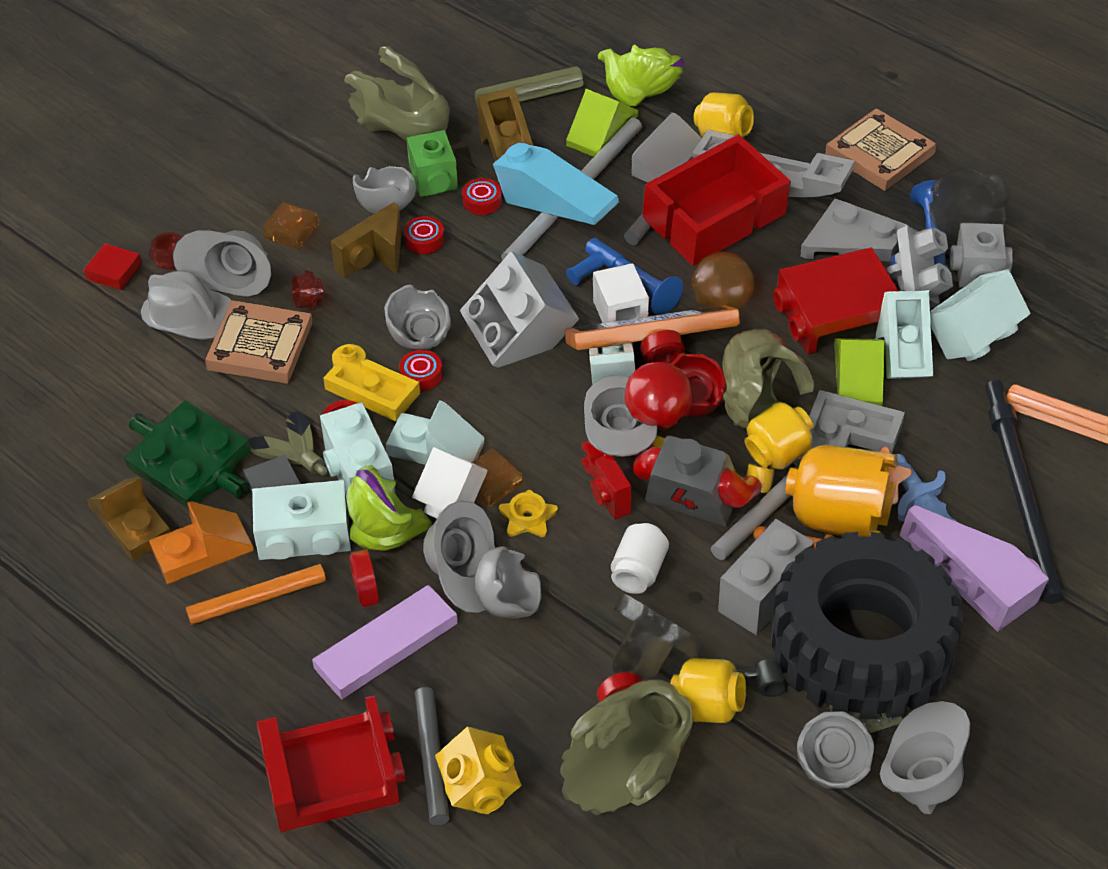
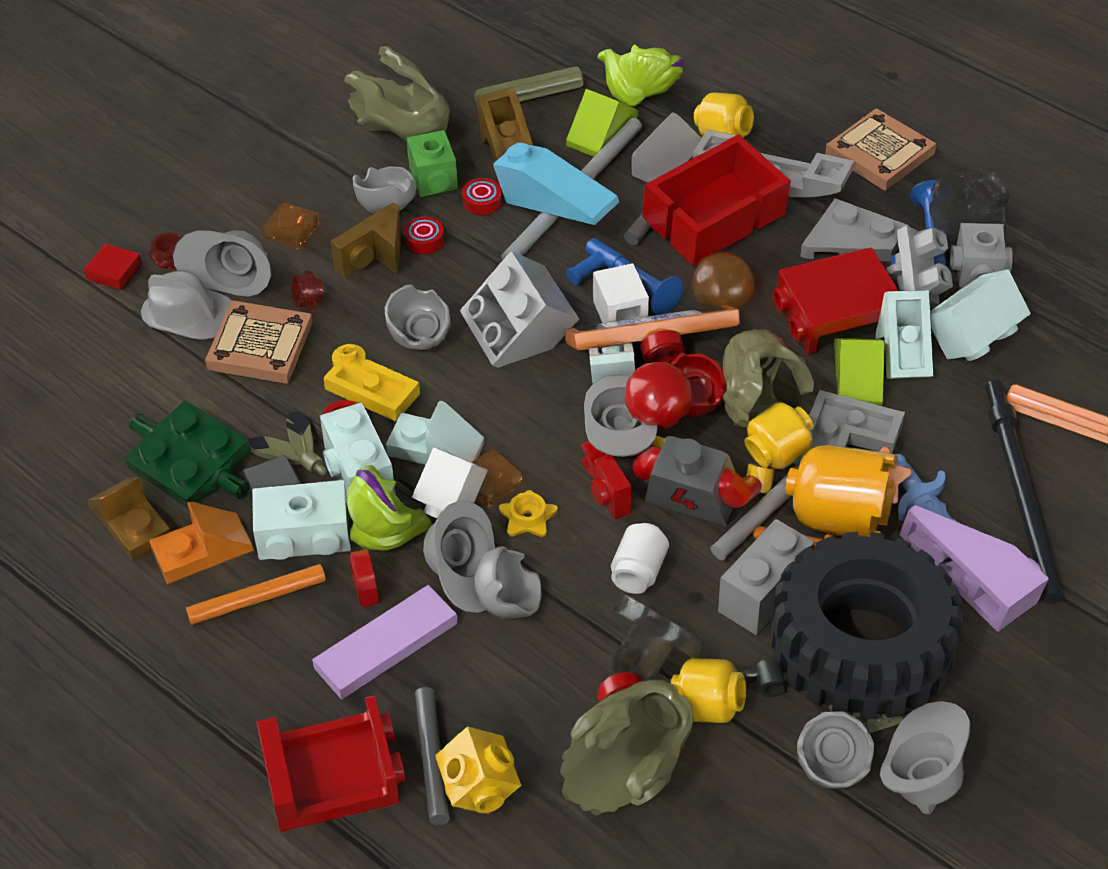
red tile [399,350,443,391] -> none

